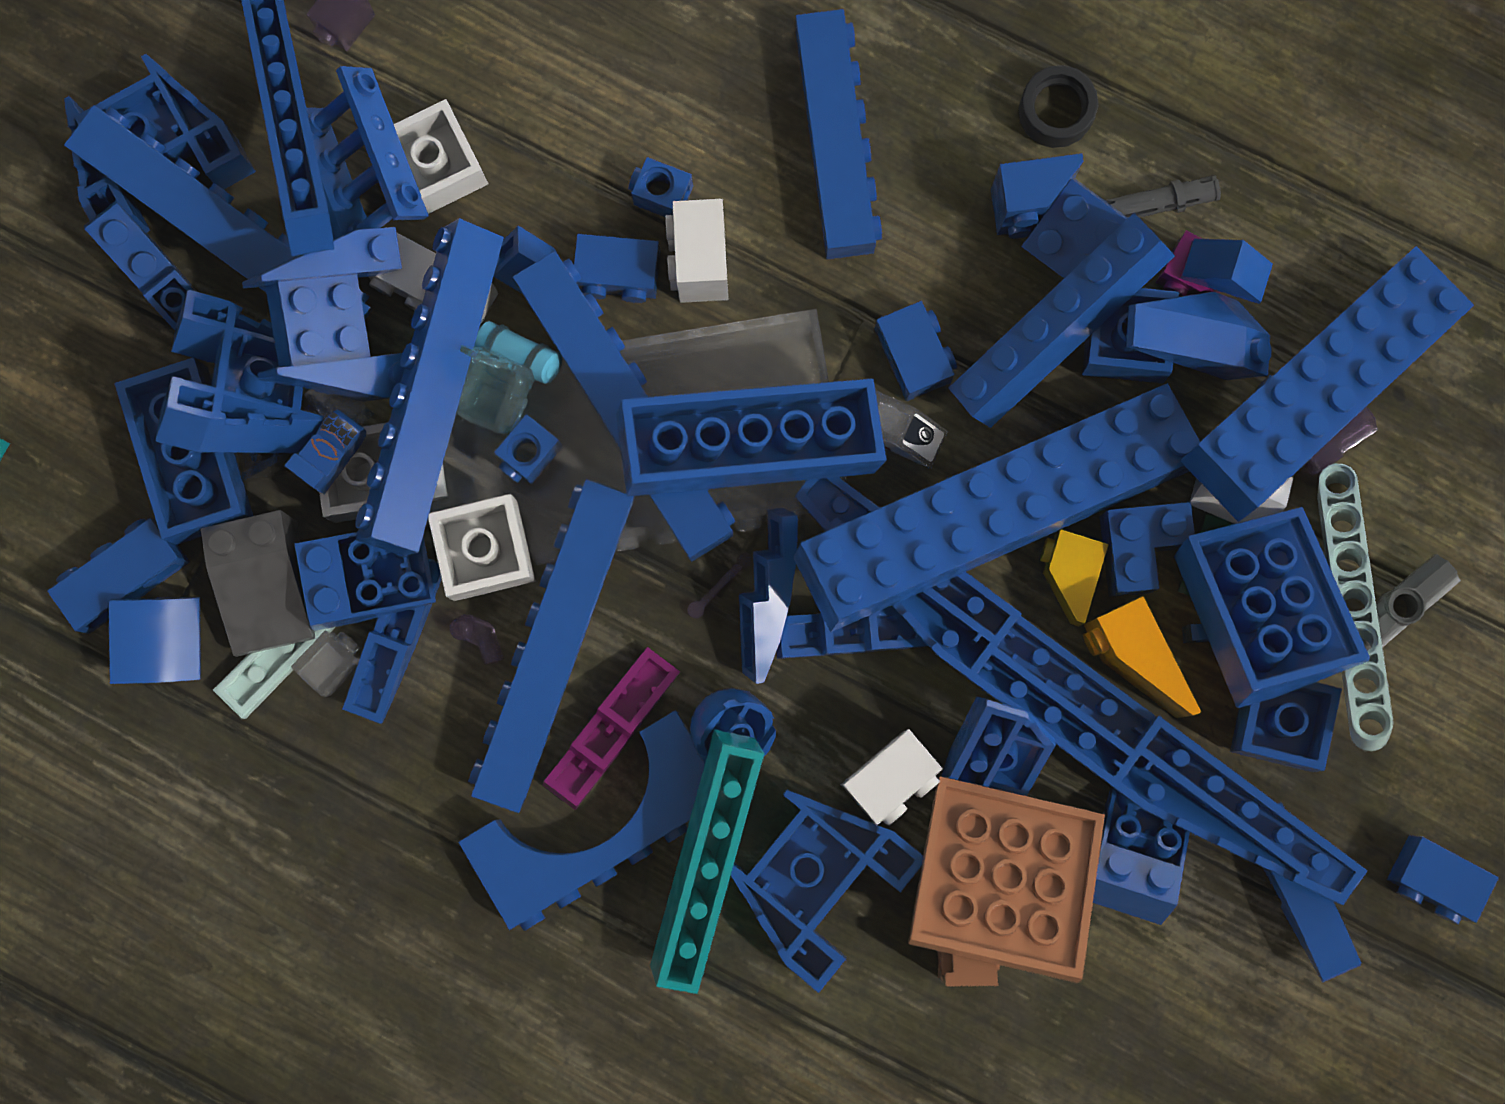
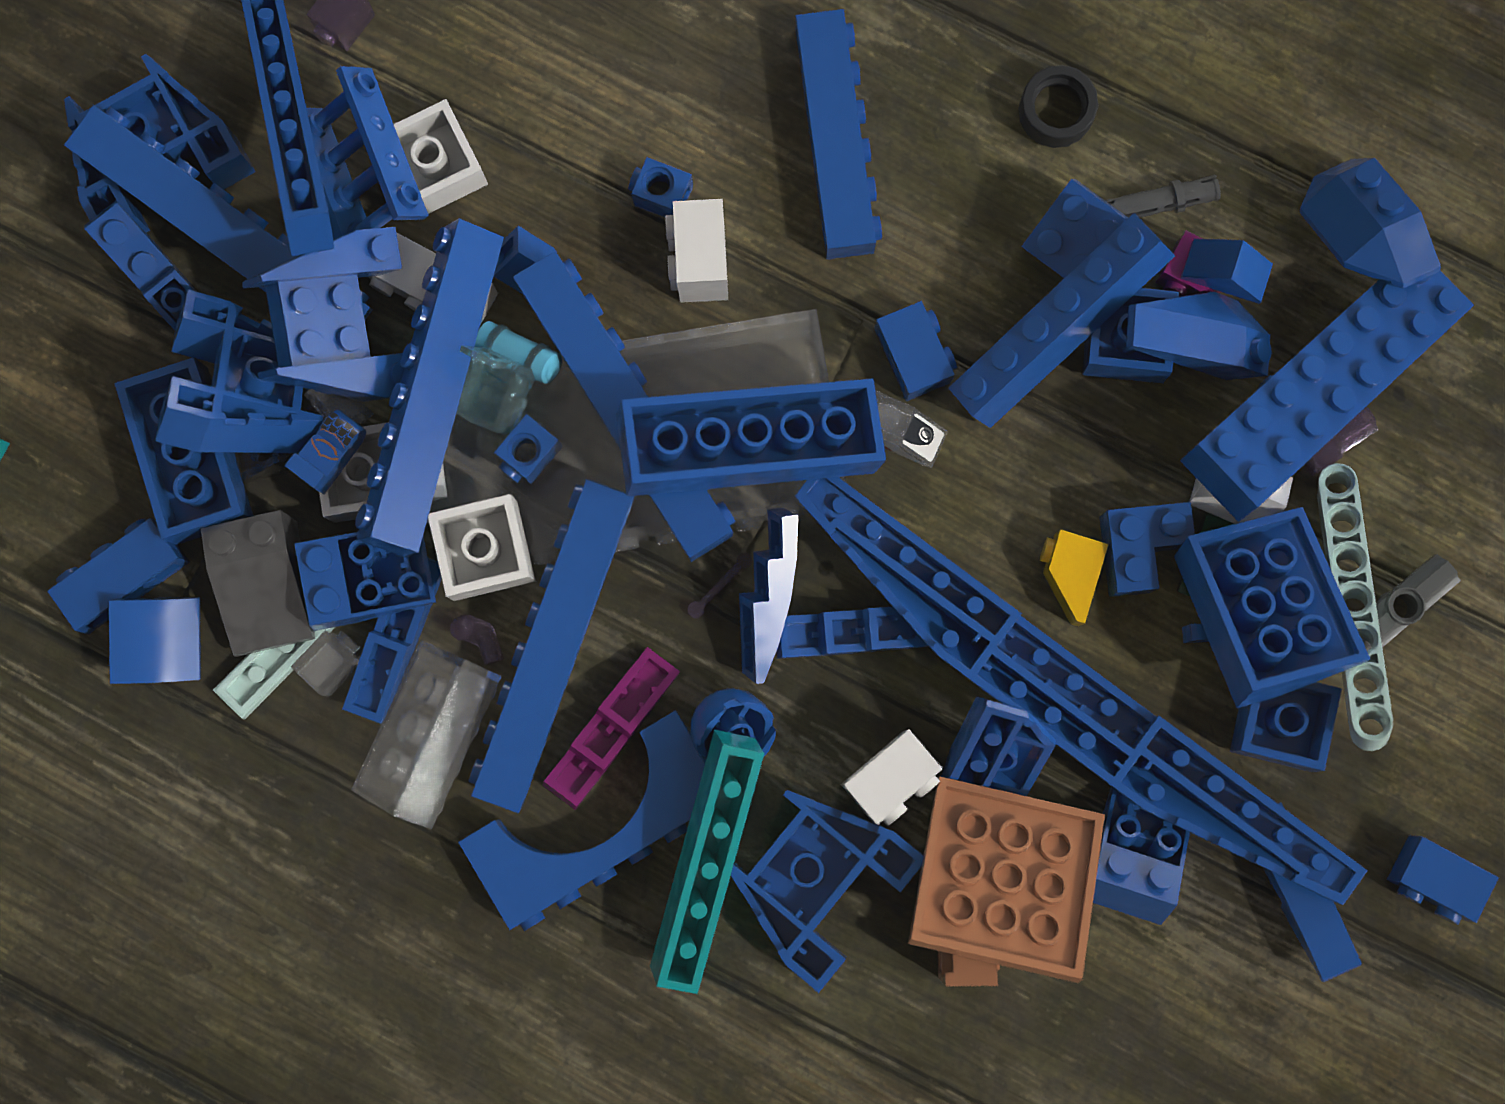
blue brick [574,234,661,303] -> none
blue brick [793,383,1200,632] -> none
blue slope [991,153,1083,238] -> none
light orange slope [1083,597,1201,718] -> none
none -> clear slope [351,640,502,829]
none -> blue wedge [1300,158,1441,289]

